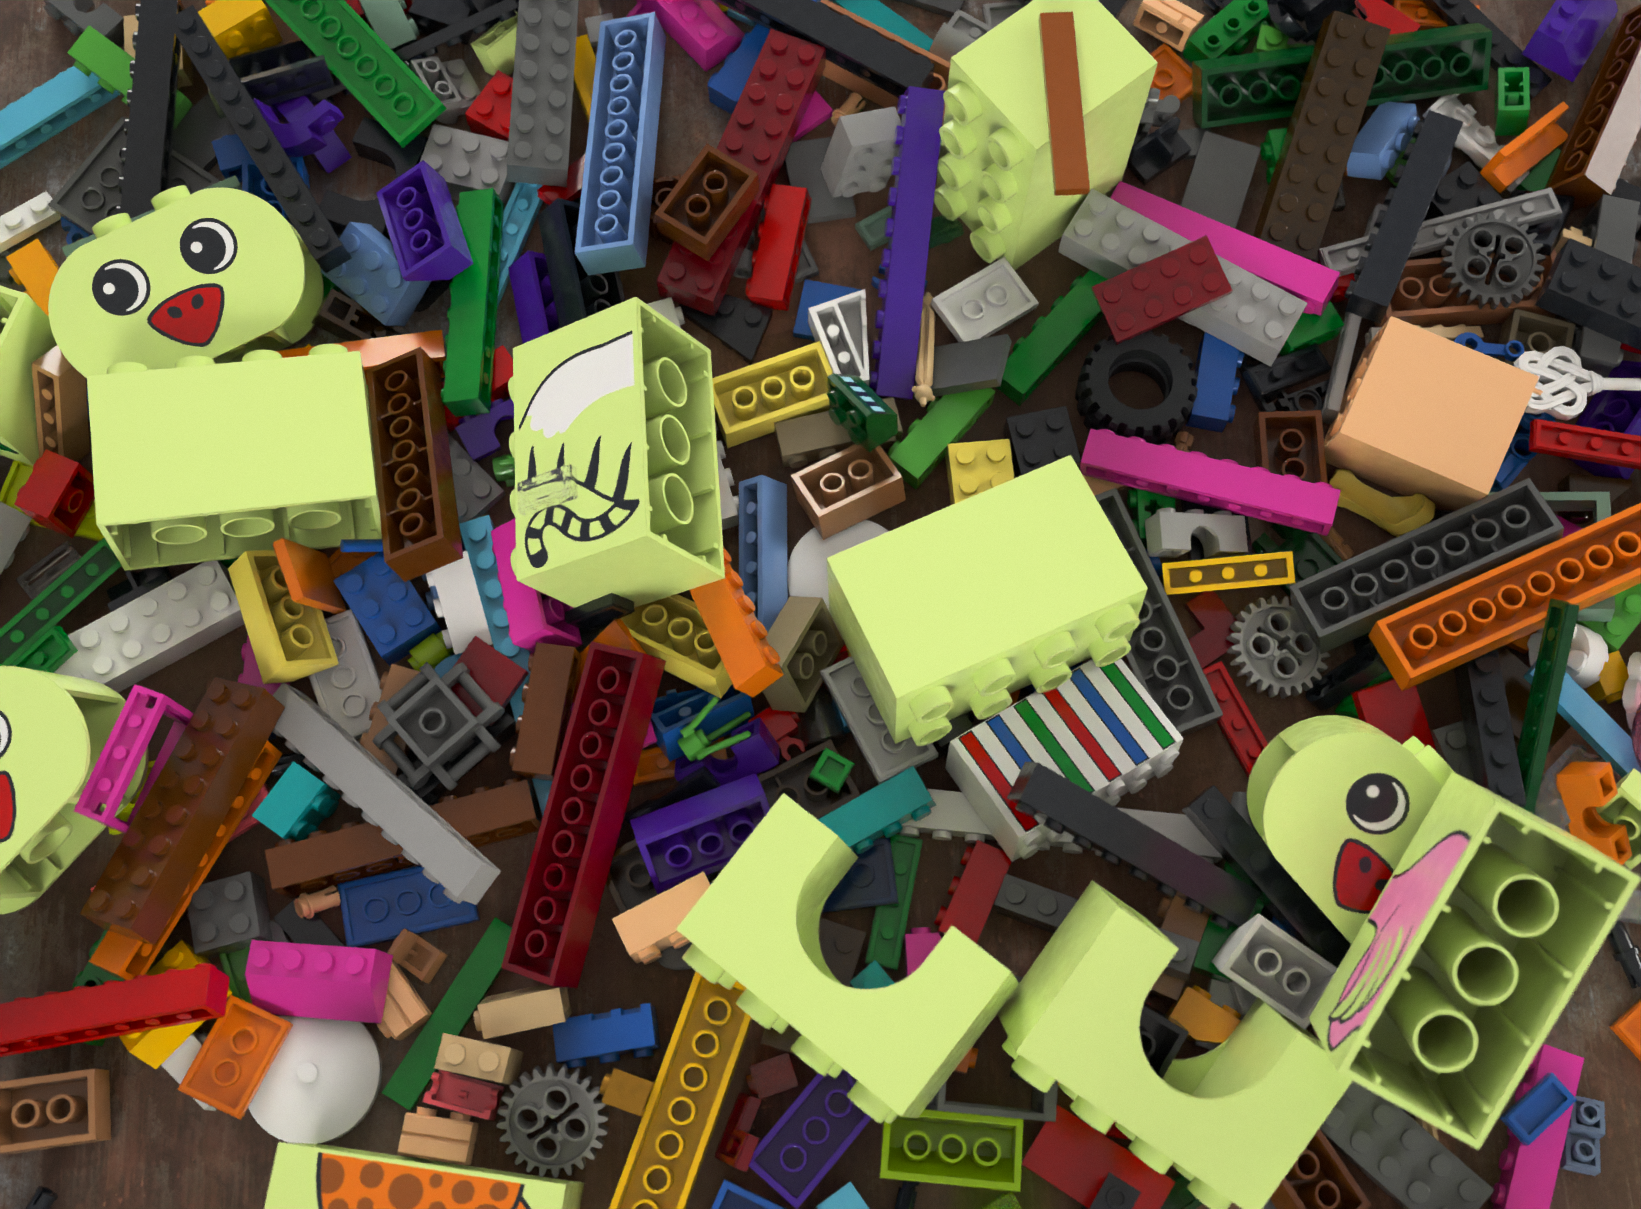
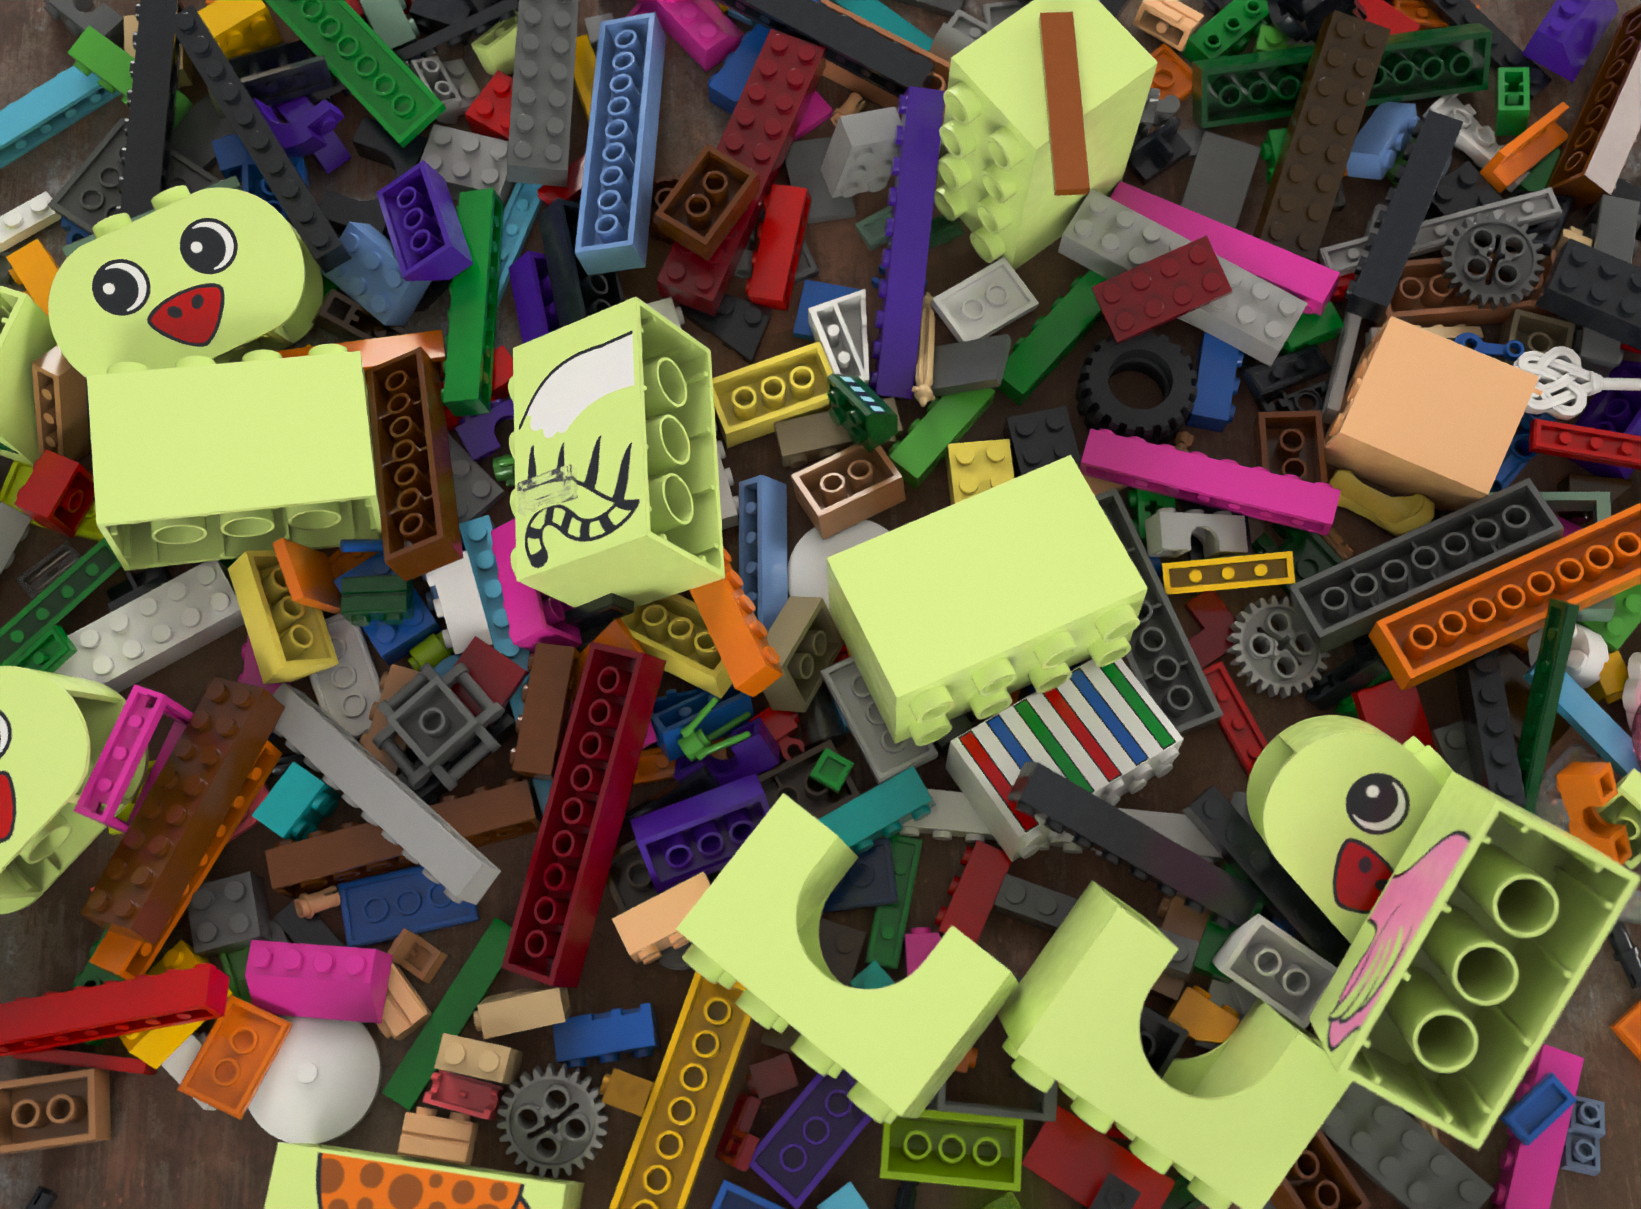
none -> red tile [11,1048,157,1076]
none -> dark green brick [341,575,414,626]

